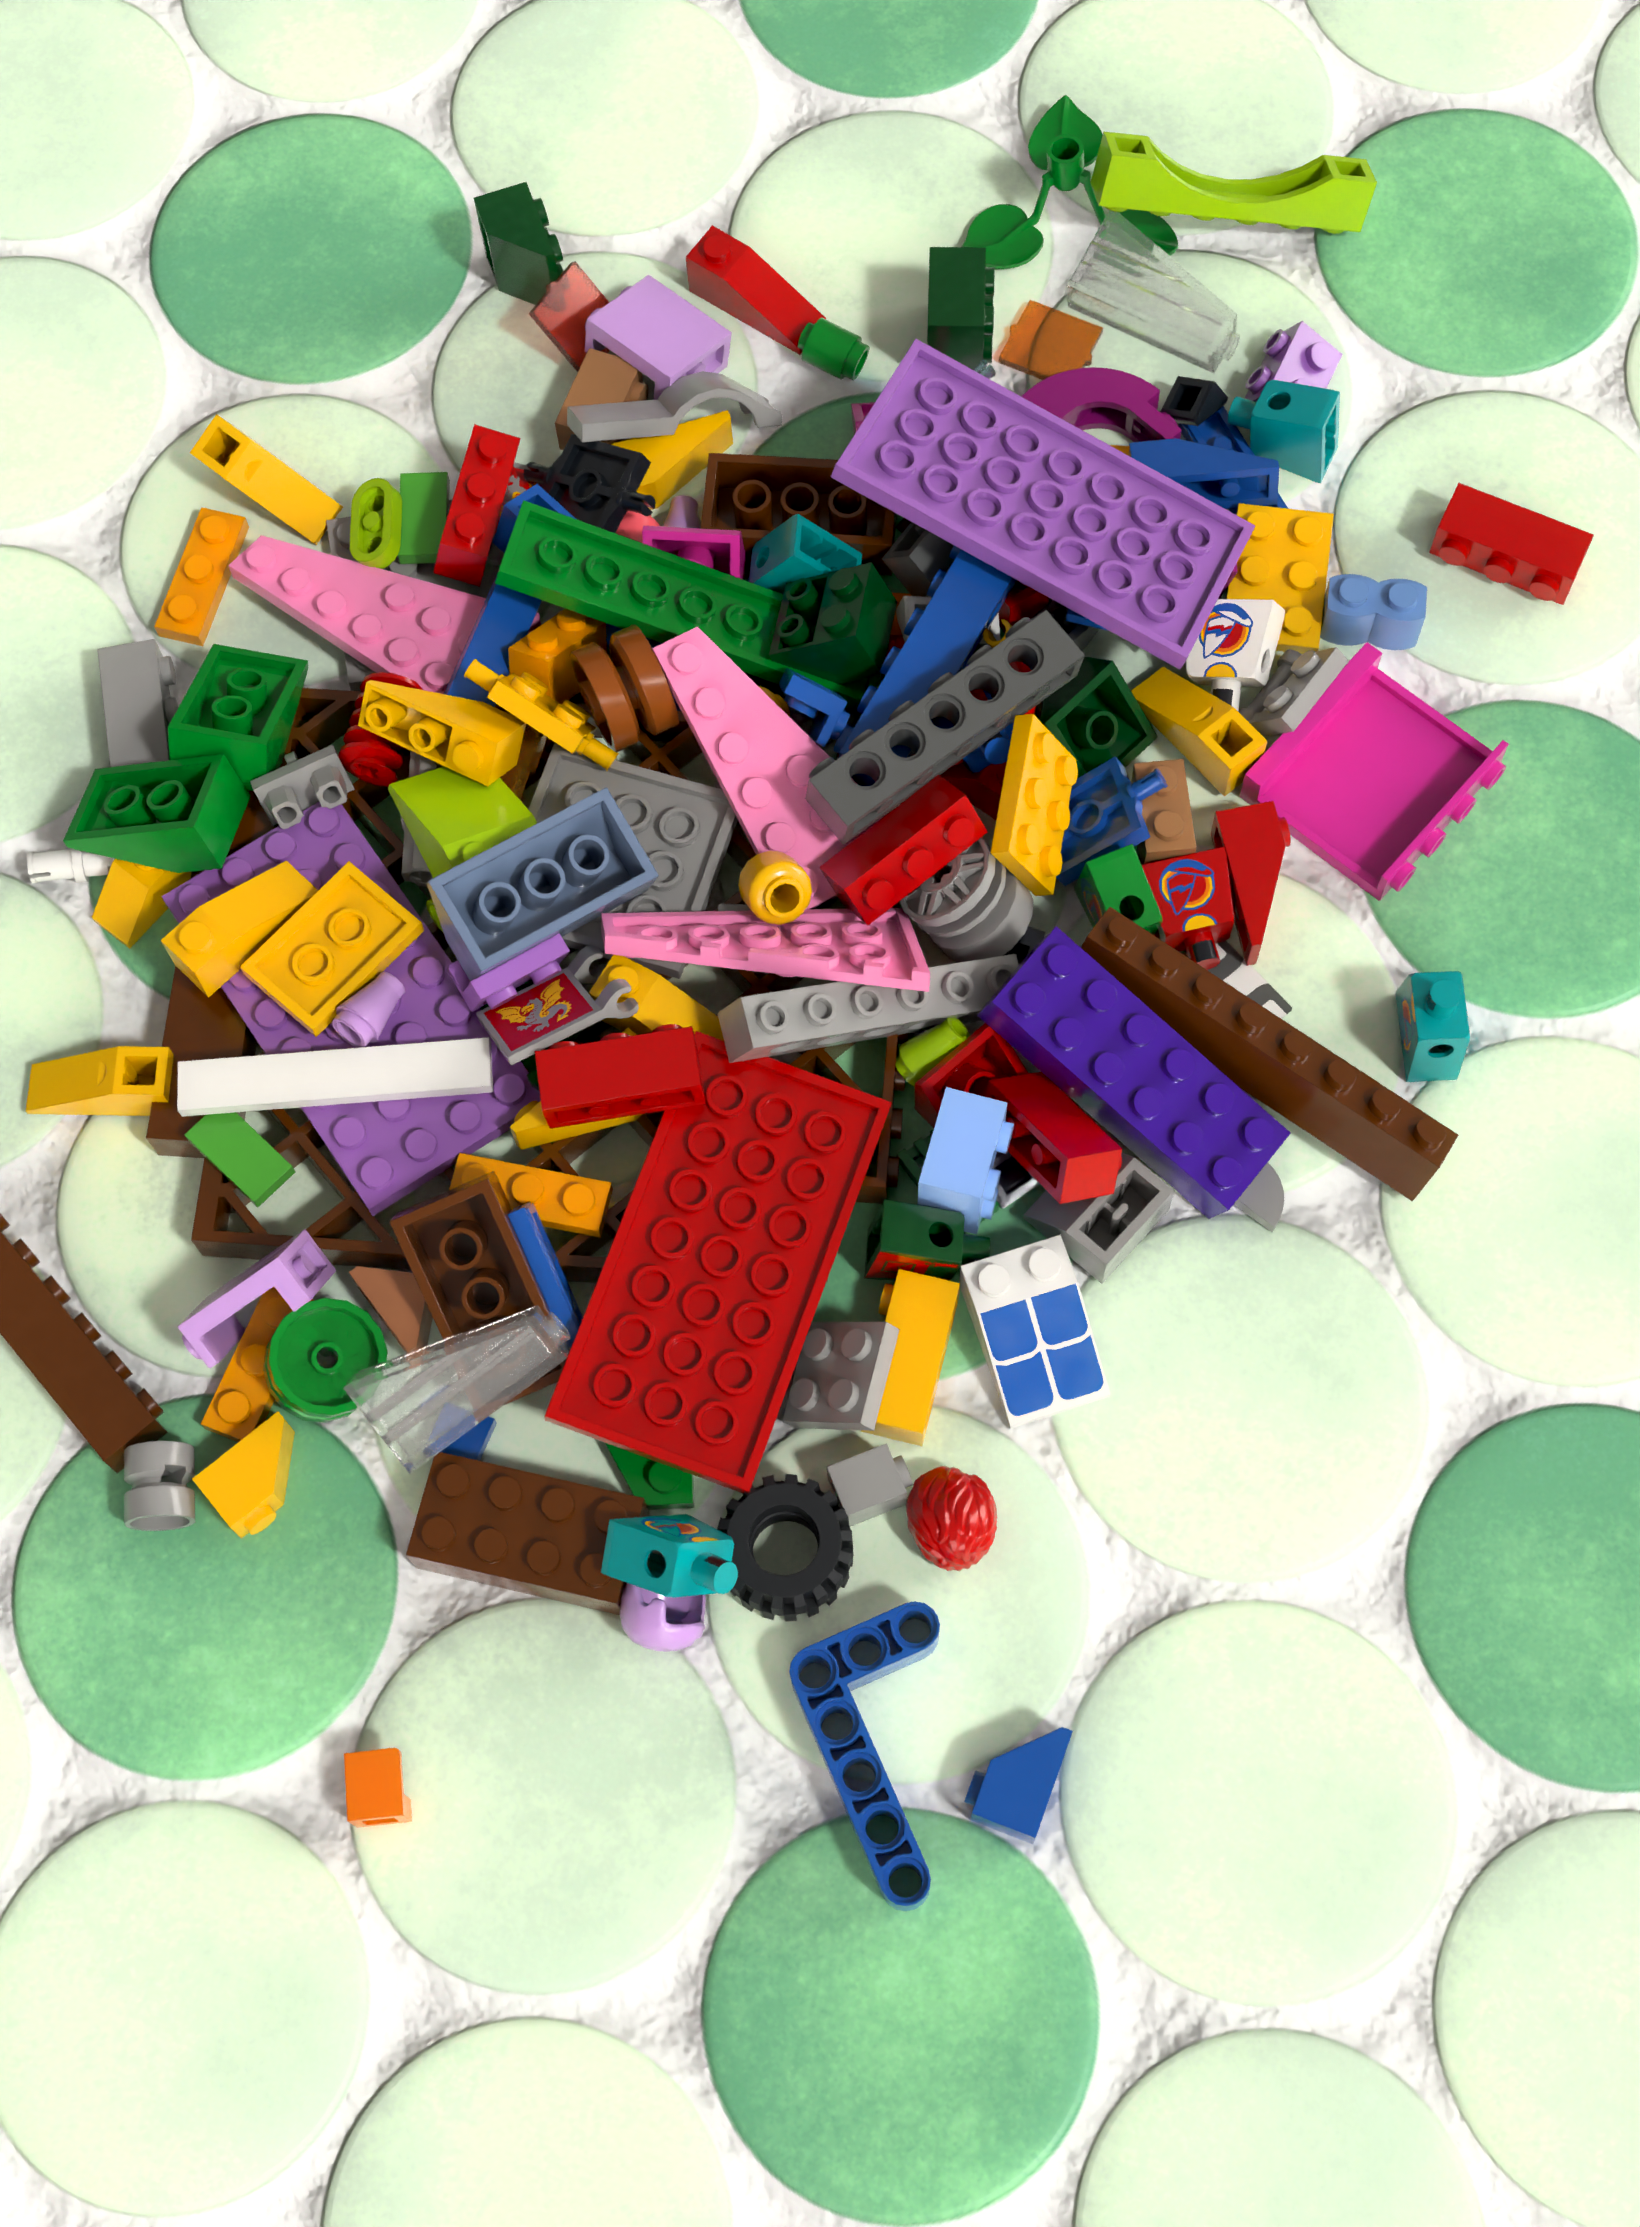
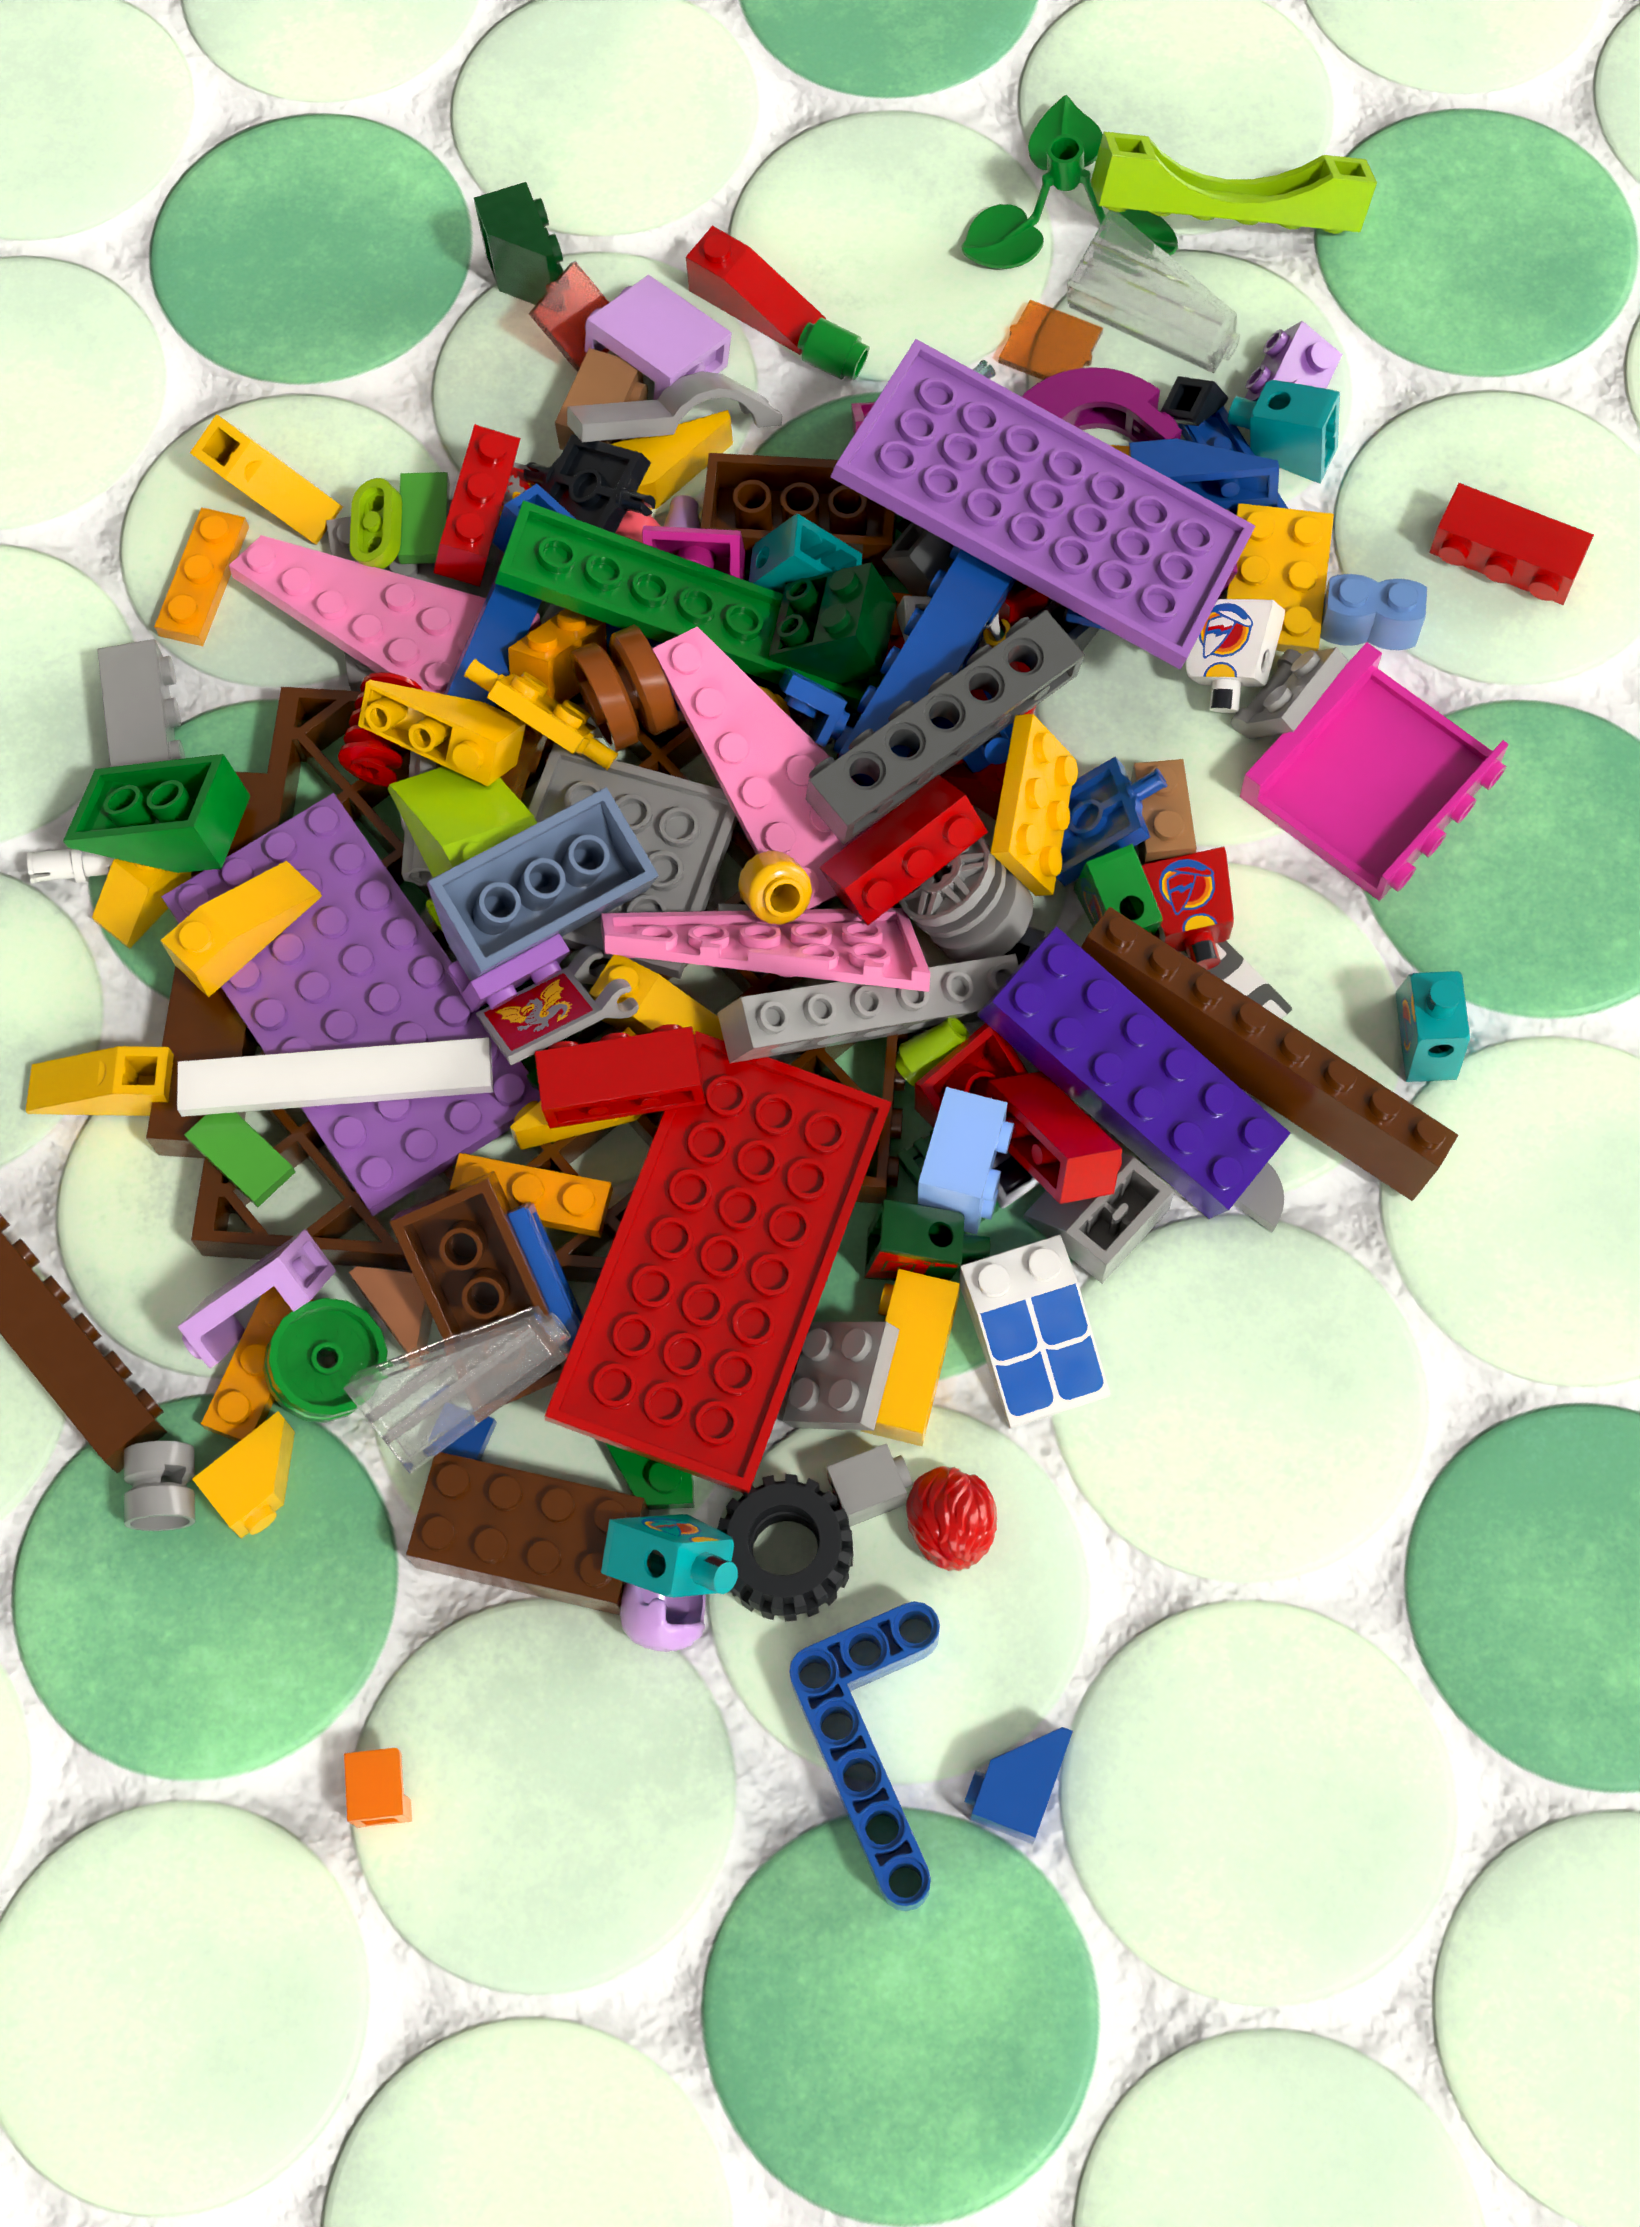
green slope [168,644,308,791] -> none
yellow plate [240,861,425,1037] -> none
light grey hips [250,745,355,830] -> none
lavender cone [332,972,405,1048] -> none
dark green brick [927,247,995,375] -> none
dark green slope [1040,656,1158,778] -> none
yellow slope [1131,667,1267,797] -> none
red slope [1210,801,1291,966] -> none

